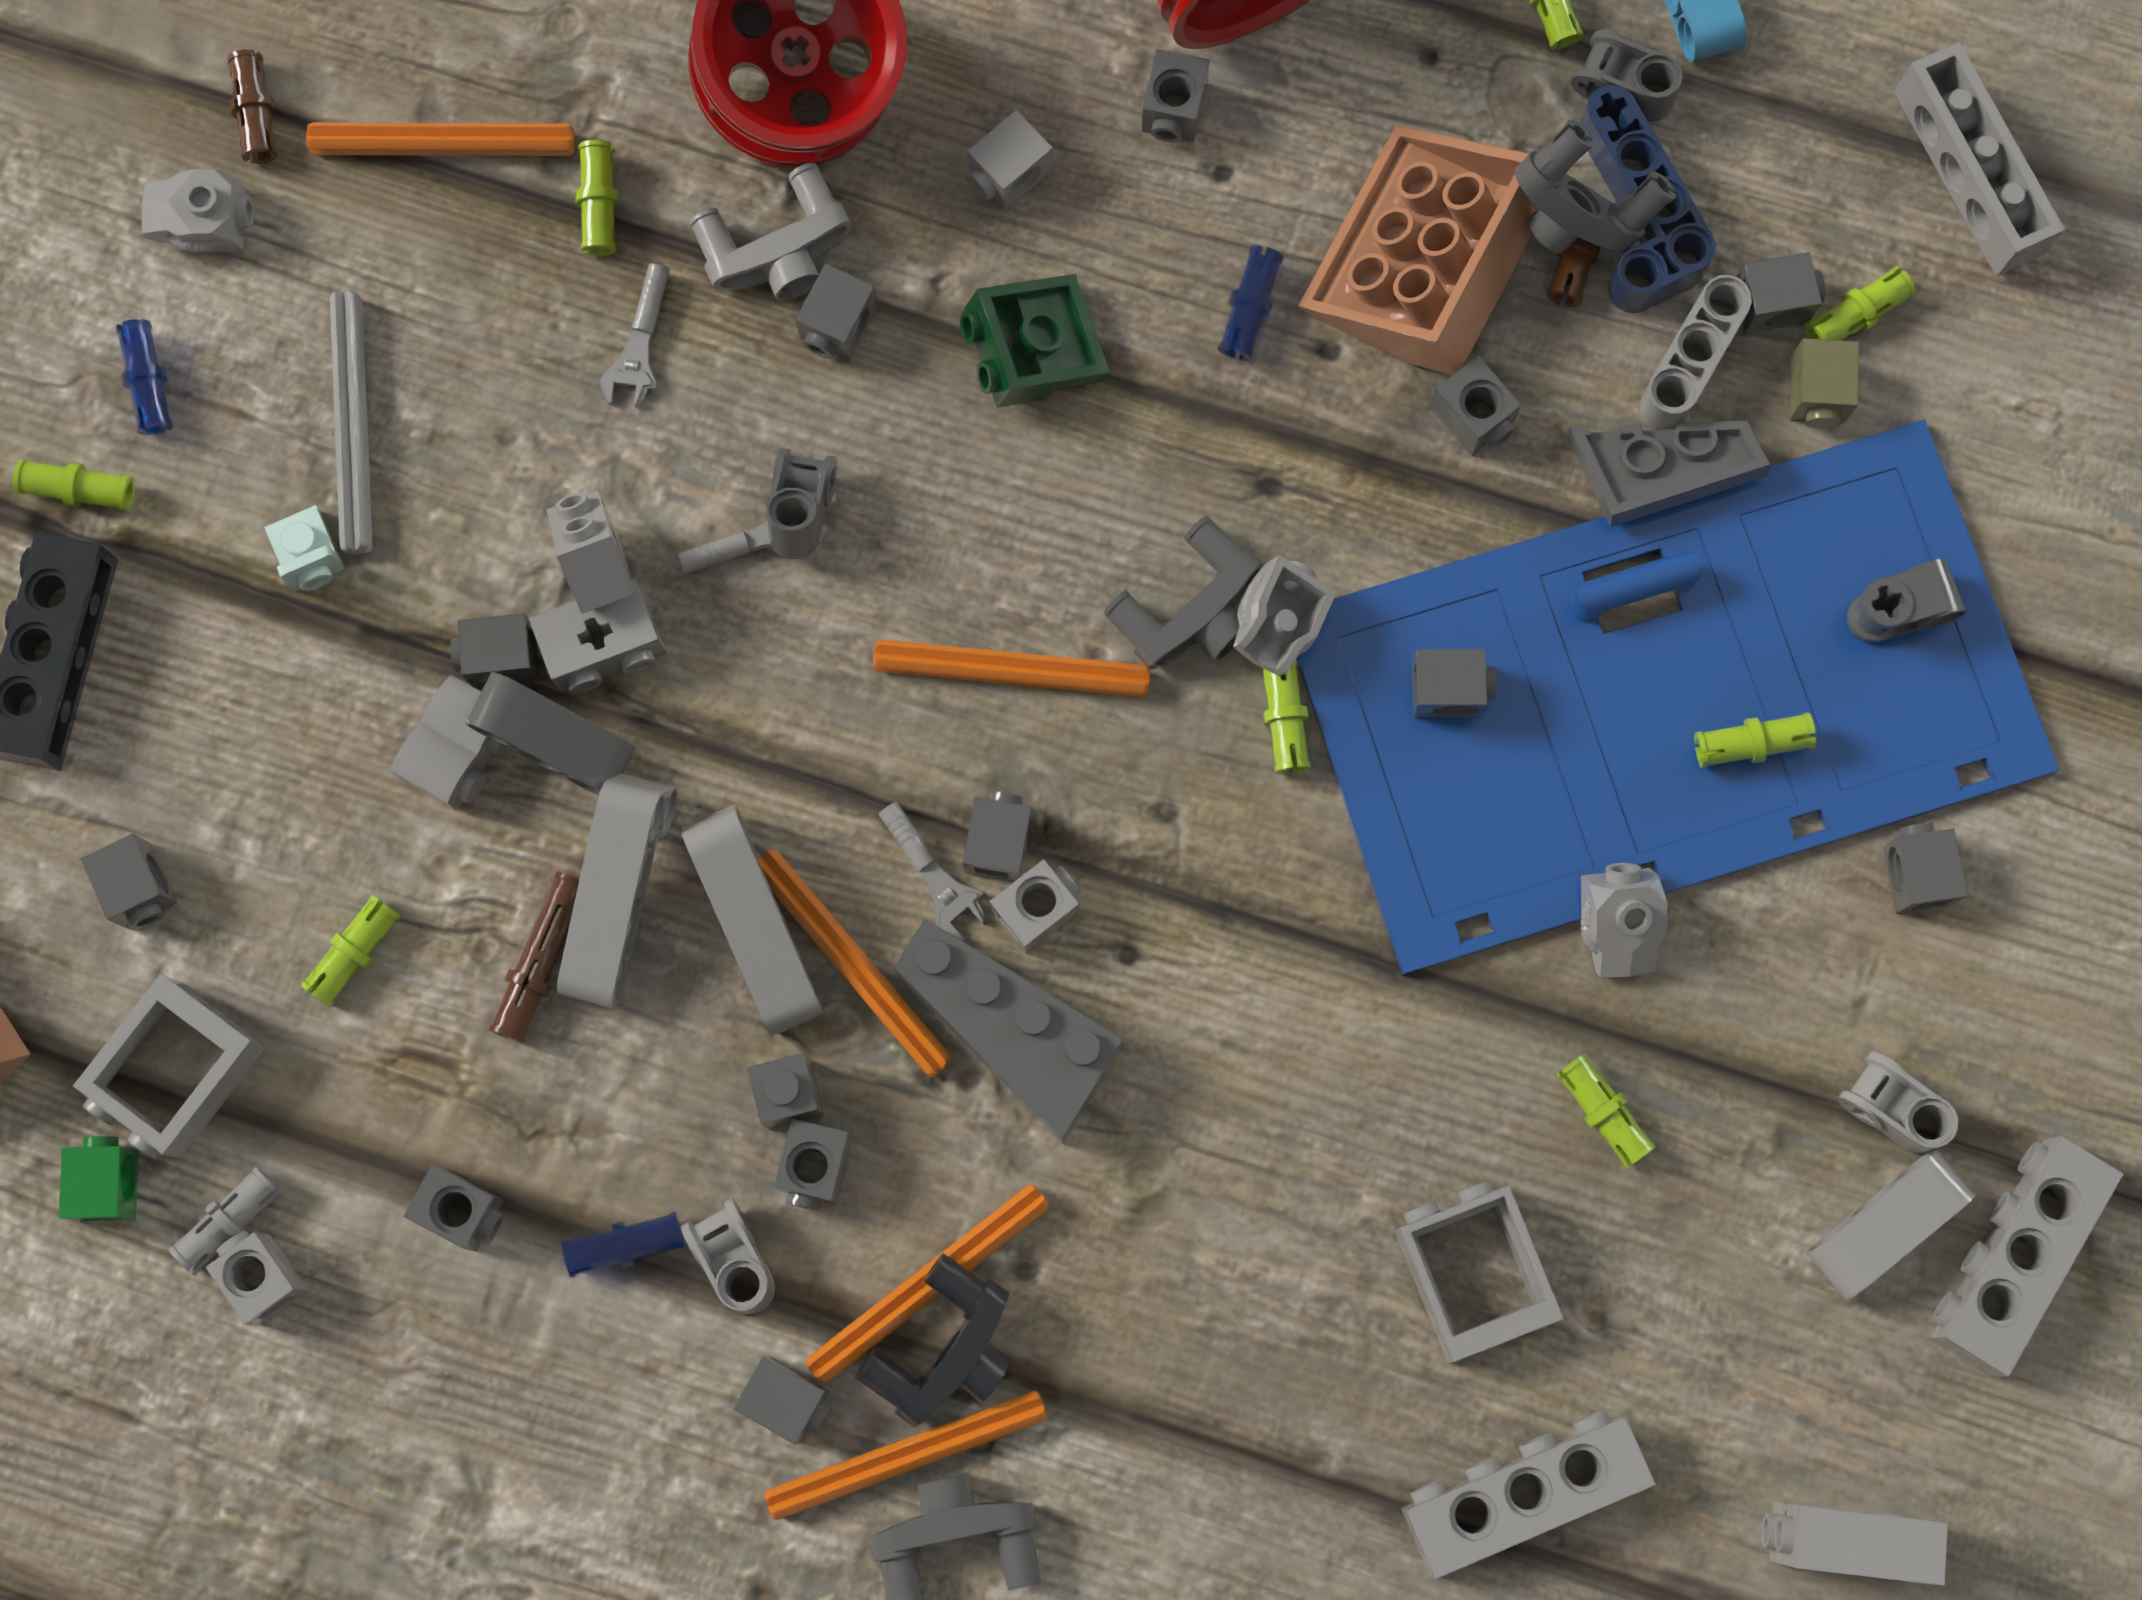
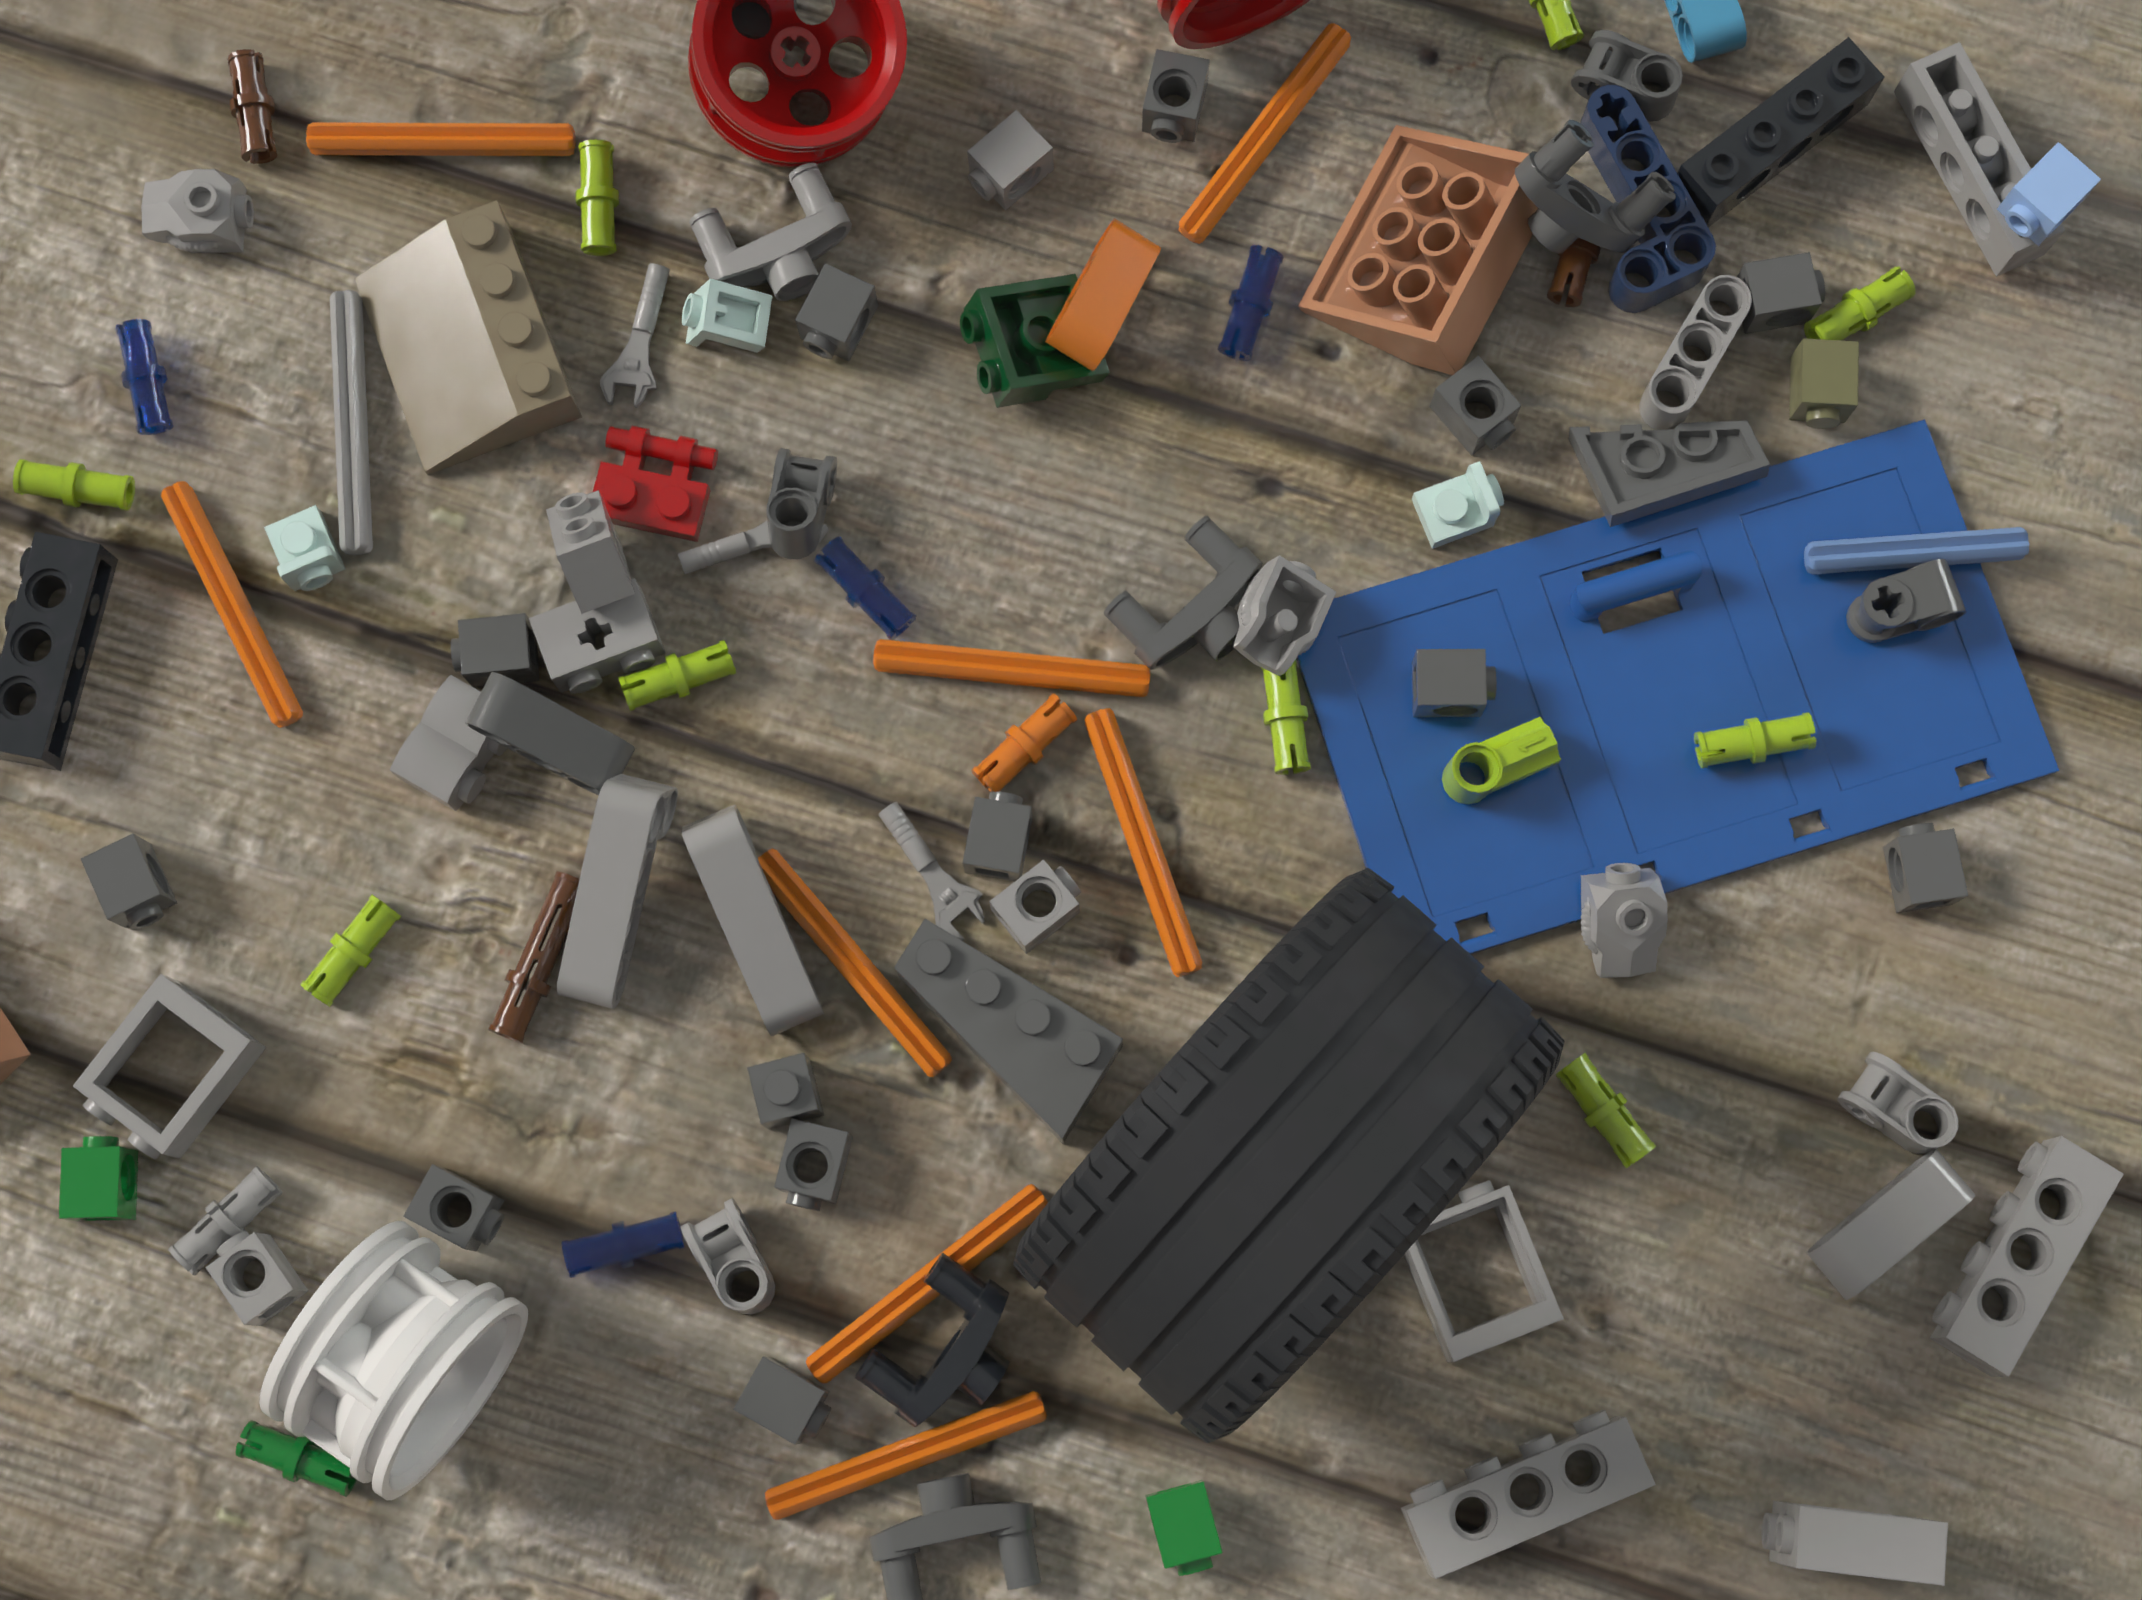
none -> orange axle [161,481,303,728]
none -> green pin [235,1420,357,1497]
none -> white wheel [259,1221,528,1500]
none -> slope [355,200,582,475]
none -> red plate [593,425,718,542]
none -> lime pin [618,640,737,712]
none -> light aqua bracket [682,278,772,353]
none -> clear blue pin [814,536,917,640]
none -> orange pin [971,693,1077,792]
none -> black tyre [1013,868,1565,1443]
none -> orange beam [1045,218,1161,371]
none -> orange axle [1085,708,1203,977]
none -> green brick [1145,1480,1223,1576]
none -> orange axle [1178,23,1351,244]
none -> light aqua bracket [1412,461,1504,549]
none -> lime piece [1442,717,1561,805]
none -> black brick [1677,37,1885,227]
none -> medium blue axle [1804,527,2029,574]
none -> light blue brick [1997,142,2101,246]

